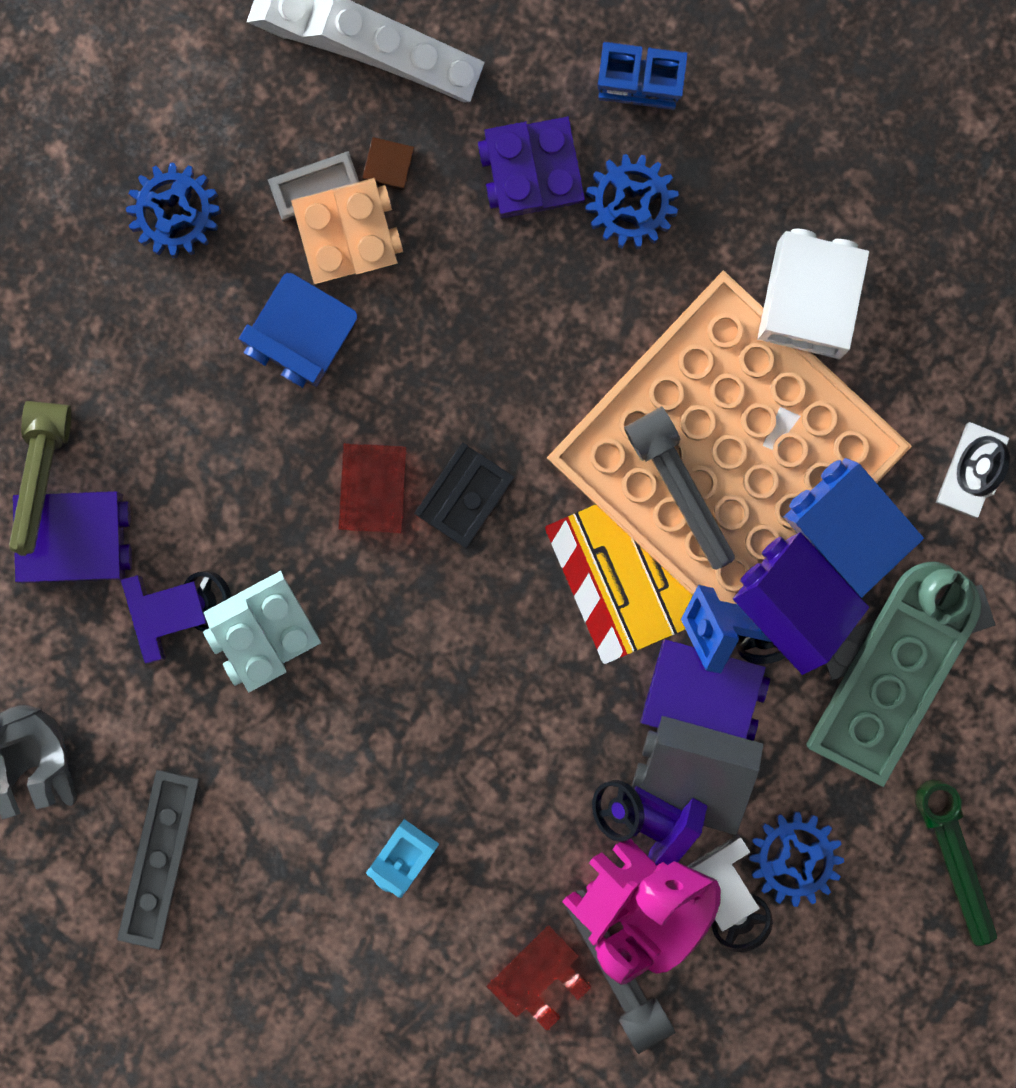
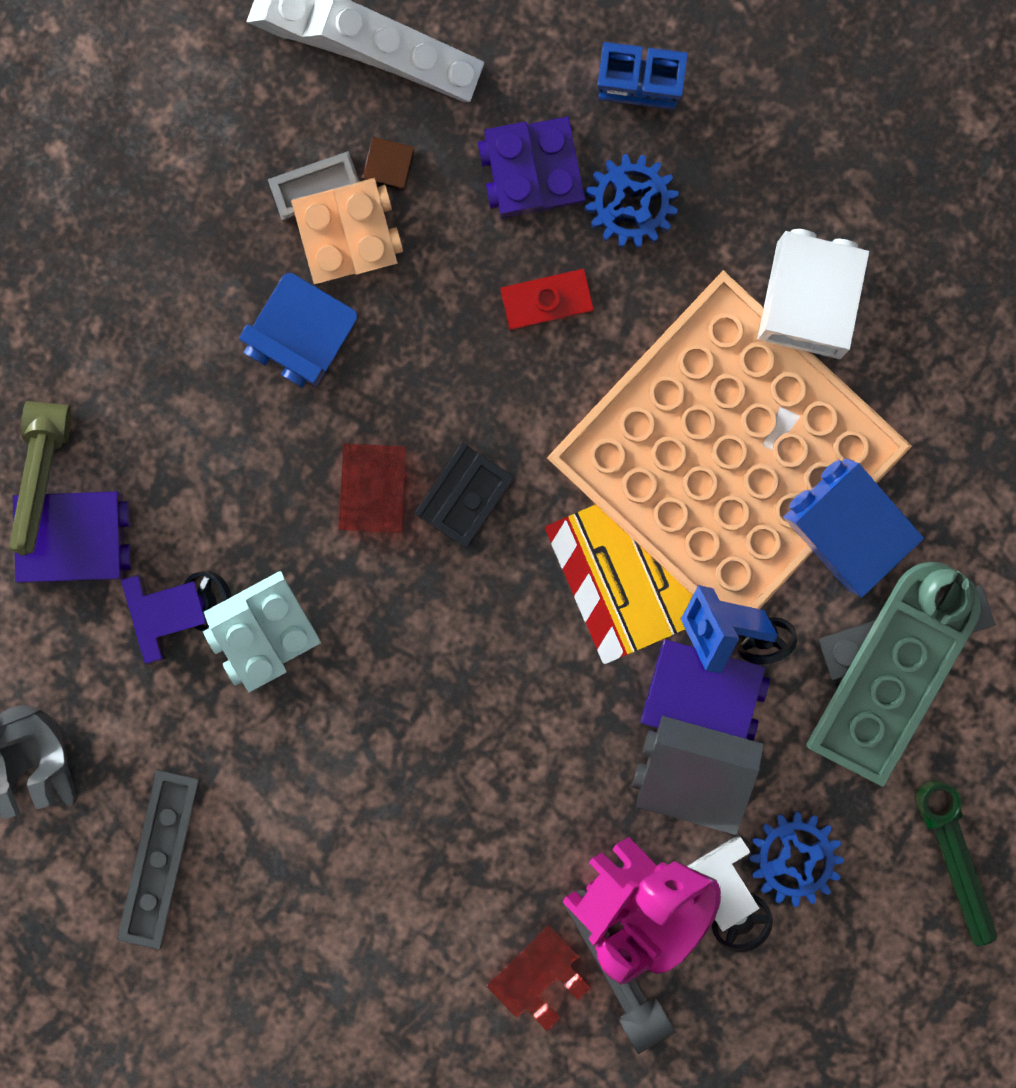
blue gear [126,162,221,258] -> none
medium azure bracket [366,819,439,898] -> none
dark purple piece [592,780,707,866] -> none
dark grey axle [624,406,735,570] -> none
dark purple brick [733,532,869,675] -> none
piece [936,422,1010,519] -> none
none -> red plate [500,269,594,331]

